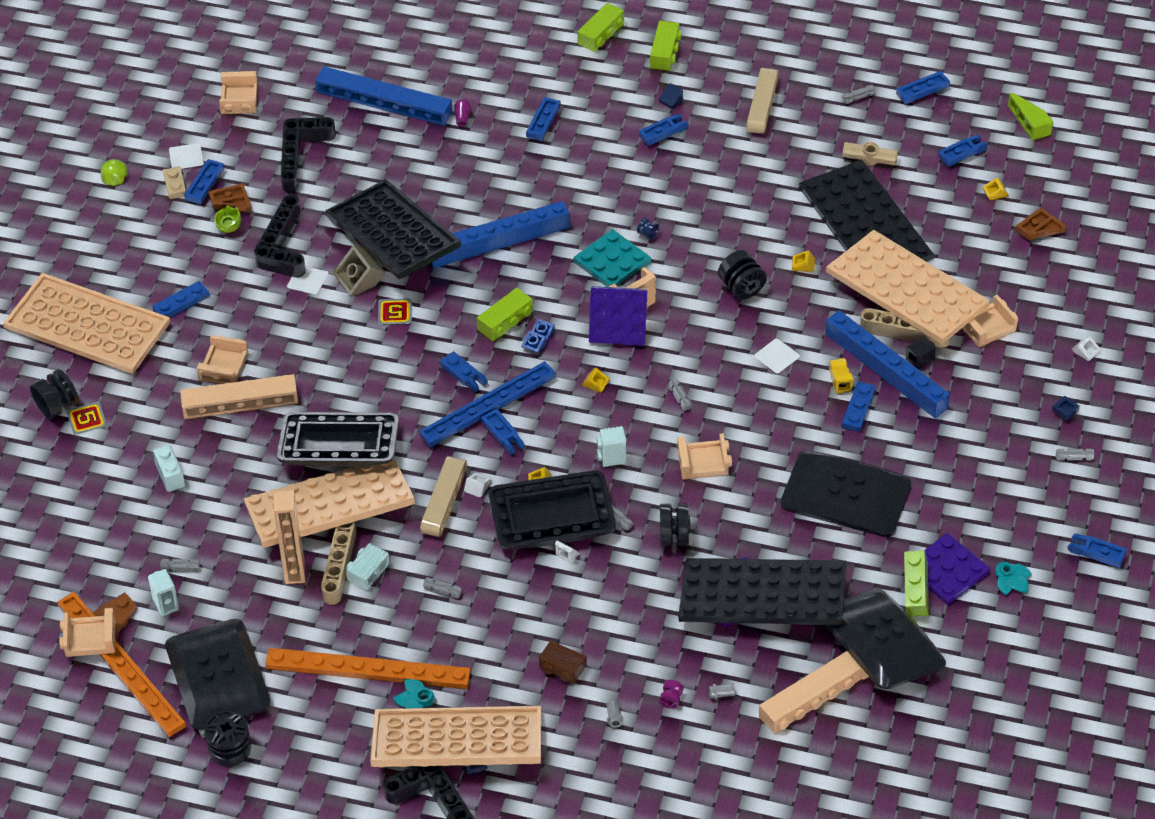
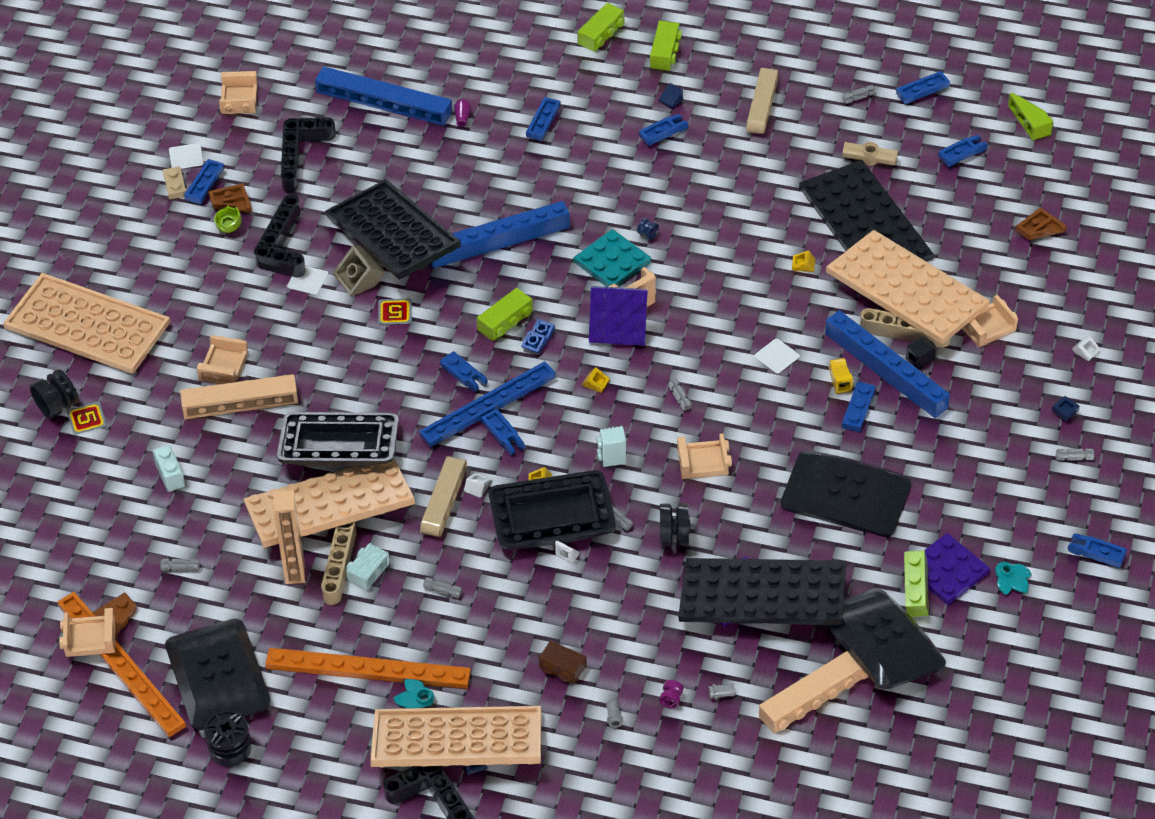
lime hair [100,159,128,186] -> none
light aqua brick [148,569,179,616] -> none
blue plate [152,281,210,317] -> none
black wheel [718,250,767,300] -> none
yellow slope [983,177,1009,200] -> none

